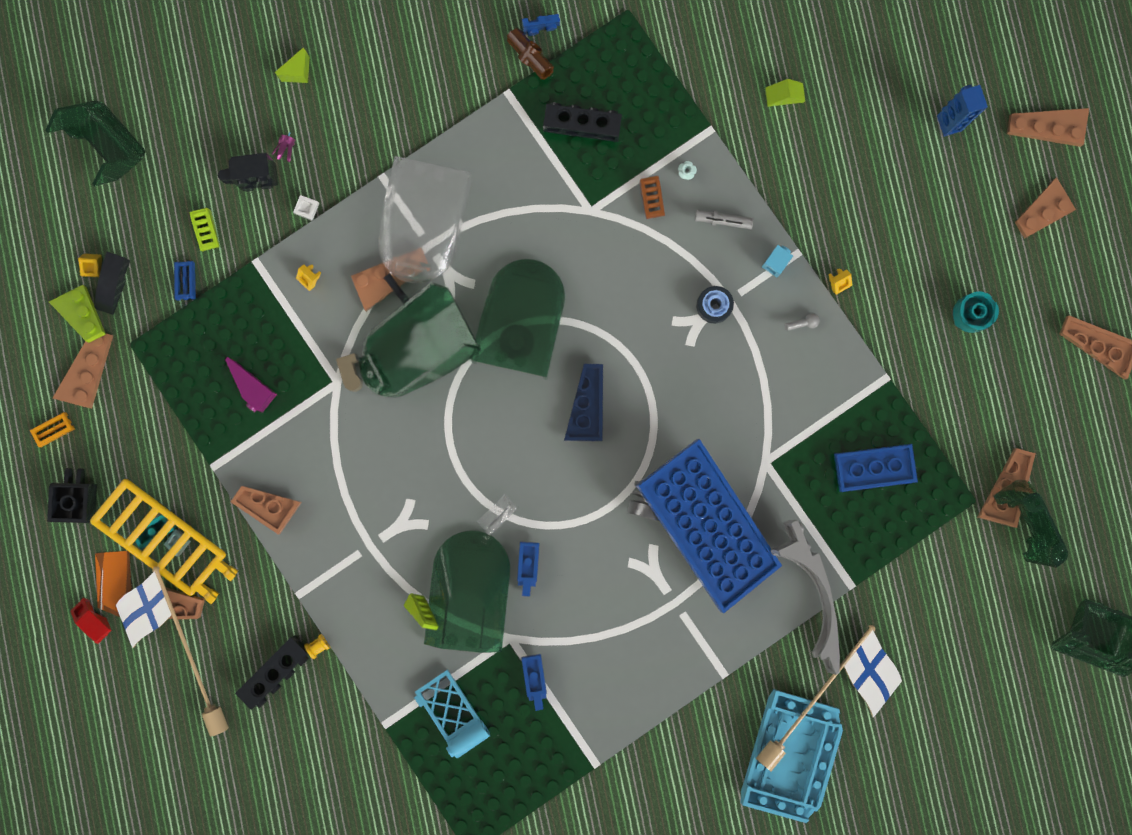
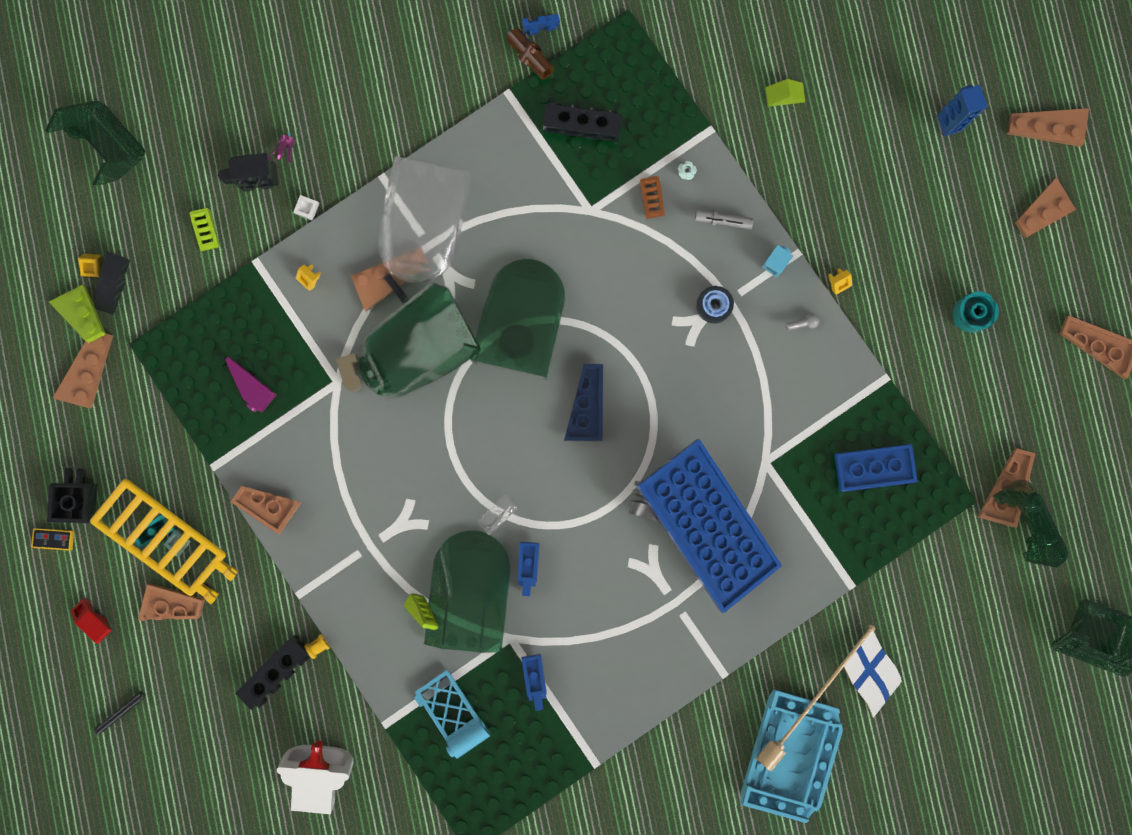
light orange tile [30,412,75,447] -> none
orange sticker [95,551,132,617] -> none
flag [116,566,229,736] -> none
blue tile [174,261,196,301] -> none
lime slope [275,48,310,83] -> none
light grey slope [771,520,840,675] -> none
none -> tile [31,528,74,550]
none -> black bar [94,691,145,735]
none -> white piece [277,740,353,814]

